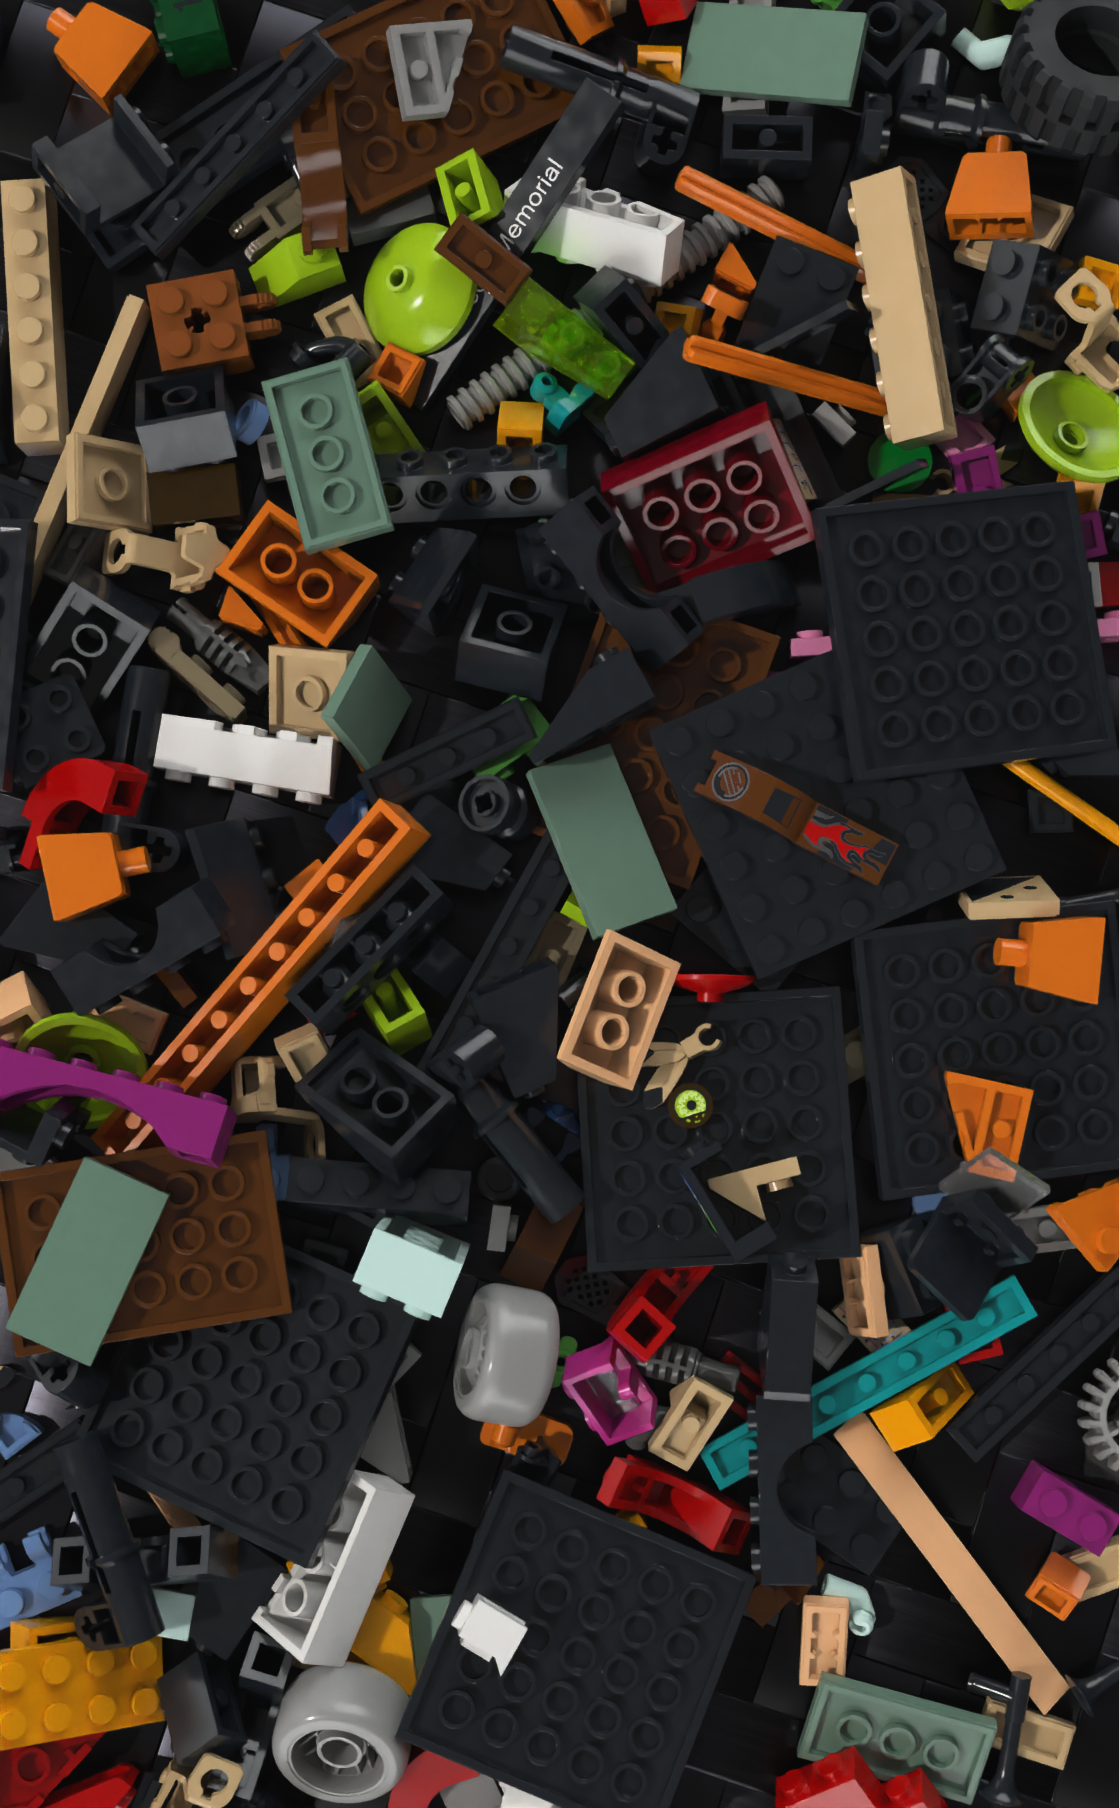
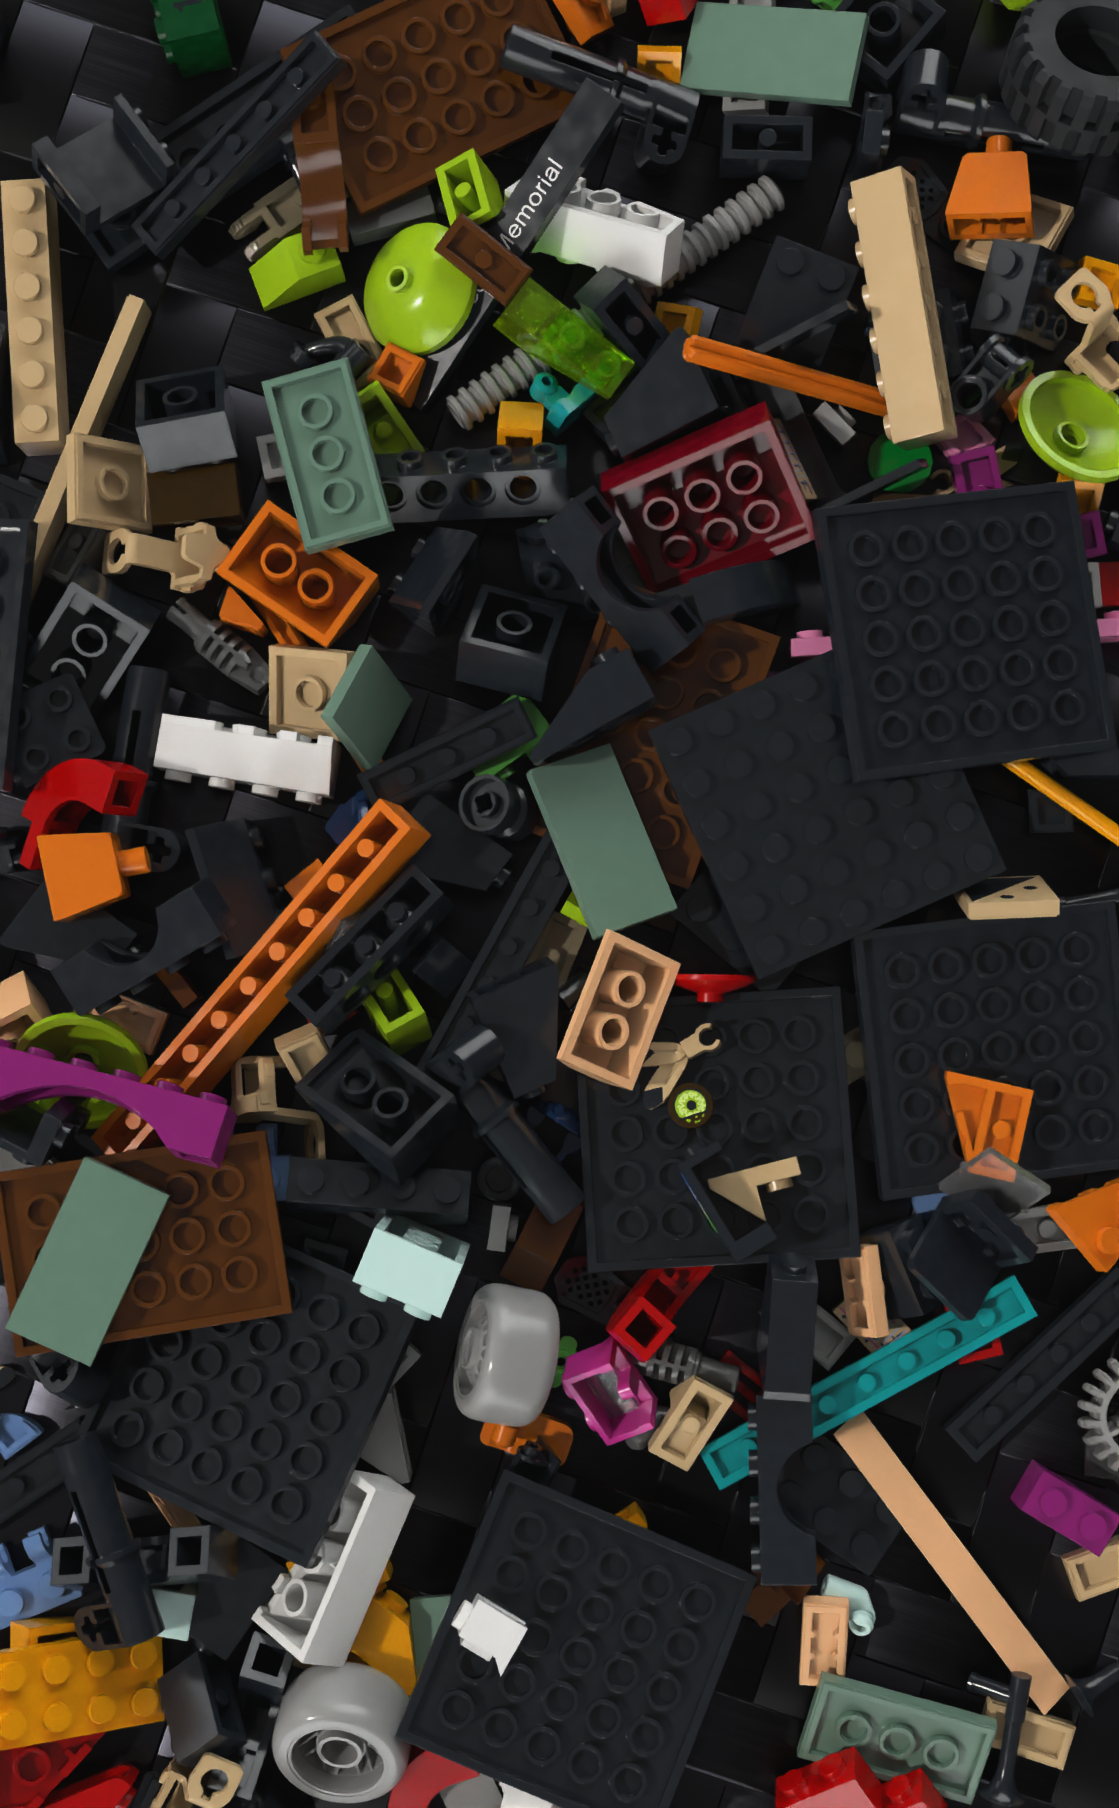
orange torso [46,2,160,116] -> none
dark orange hinge [146,269,282,376] -> none
dark tan hinge [147,626,248,727] -> none
medium blue tile [235,399,270,445] -> none
light grey wing [386,19,473,122] -> none
red arch [596,1454,751,1555] -> none
orange axle [675,166,867,285] -> none
piece [693,750,899,886] -> none
orange piece [698,284,750,342] -> none
orange slope [712,242,757,303] -> none
light orange slope [869,1361,974,1452] -> none
light aqua arm [951,28,1012,70] -> none
orange torso [993,916,1106,1004] -> none
orange slope [1025,1552,1091,1621] -> none

